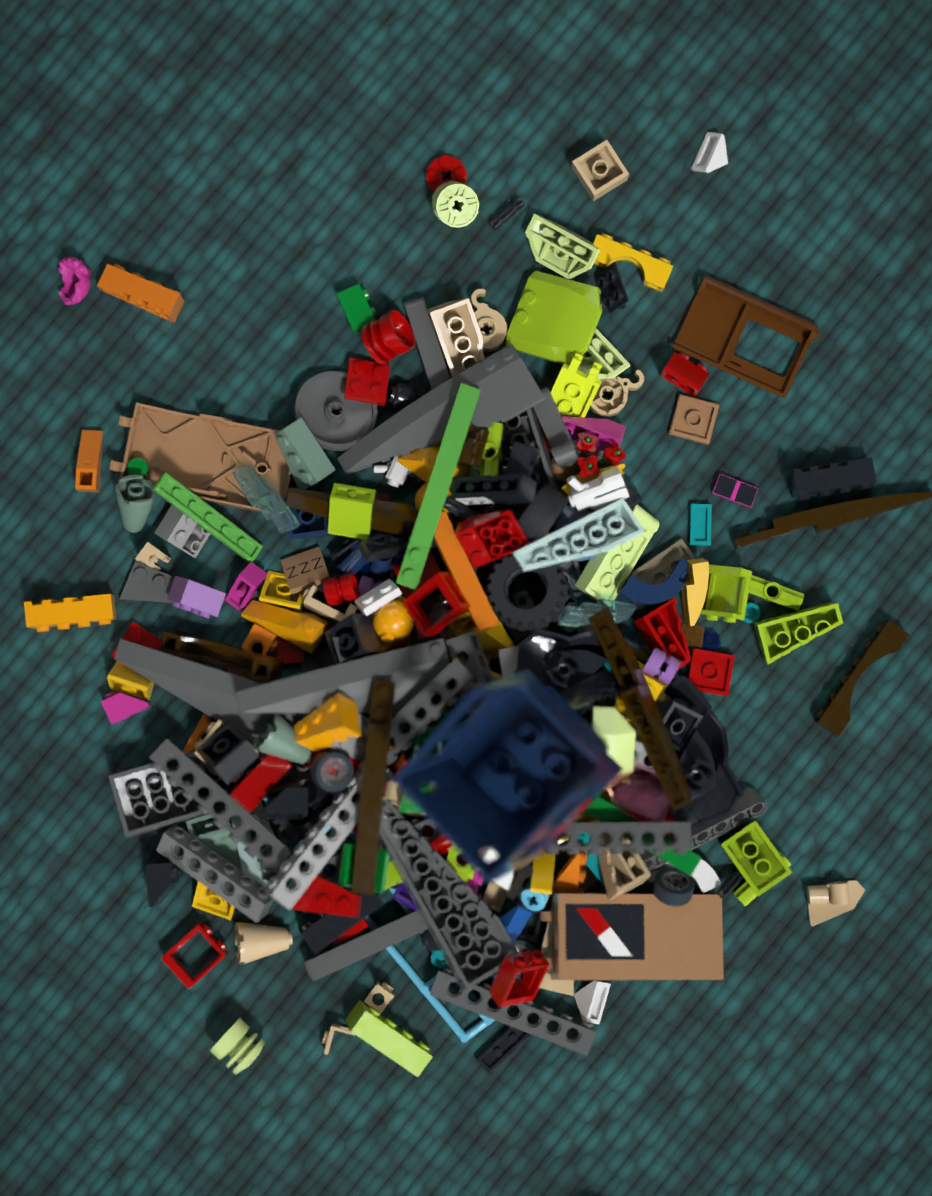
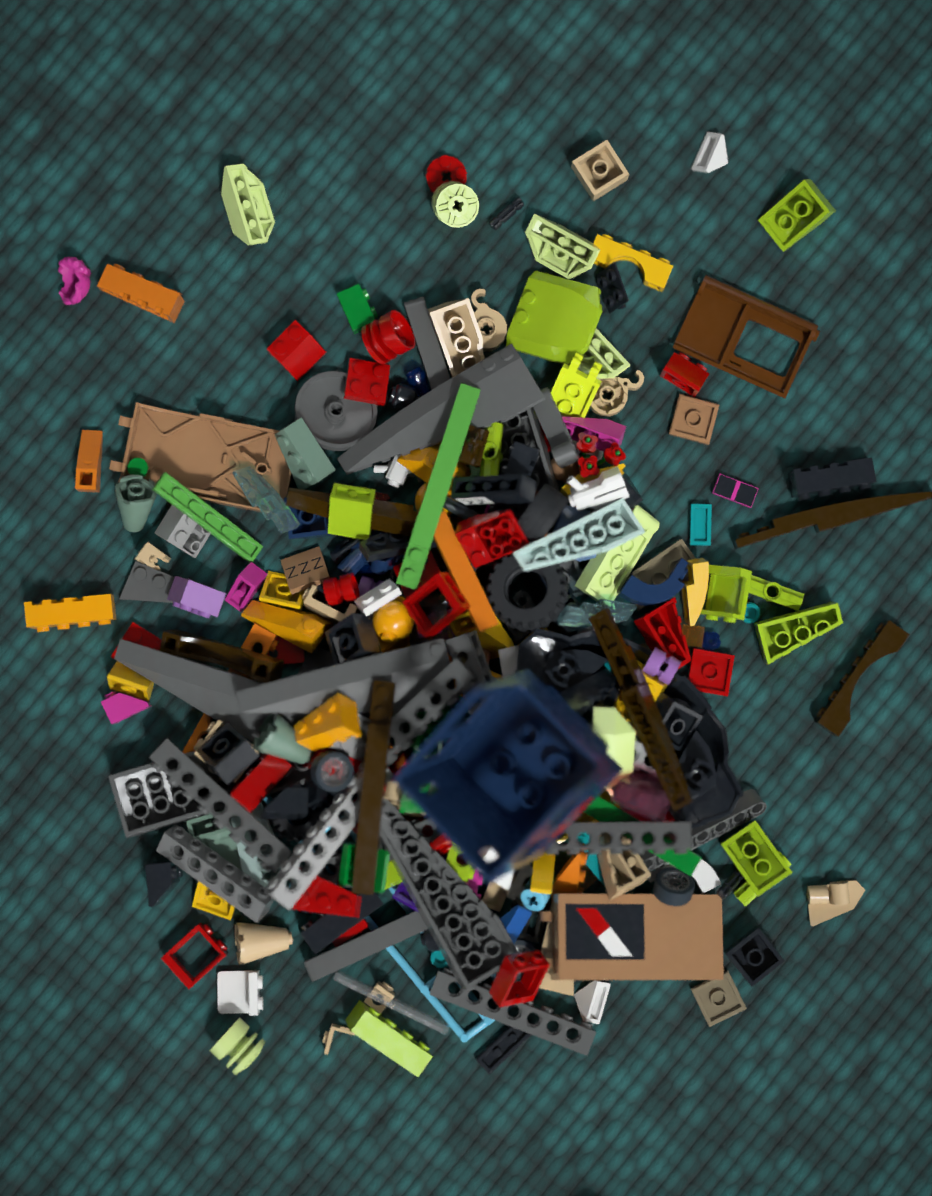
none -> white bracket [217,970,263,1015]
none -> yellowish green wedge [221,164,275,245]
none -> red slope [267,320,326,381]
none -> clear tile [333,970,450,1035]
none -> clear blue cone [405,367,431,397]
none -> dark tan tile [690,970,747,1027]
none -> black brick [723,926,785,987]
none -> lime slope [758,179,836,252]

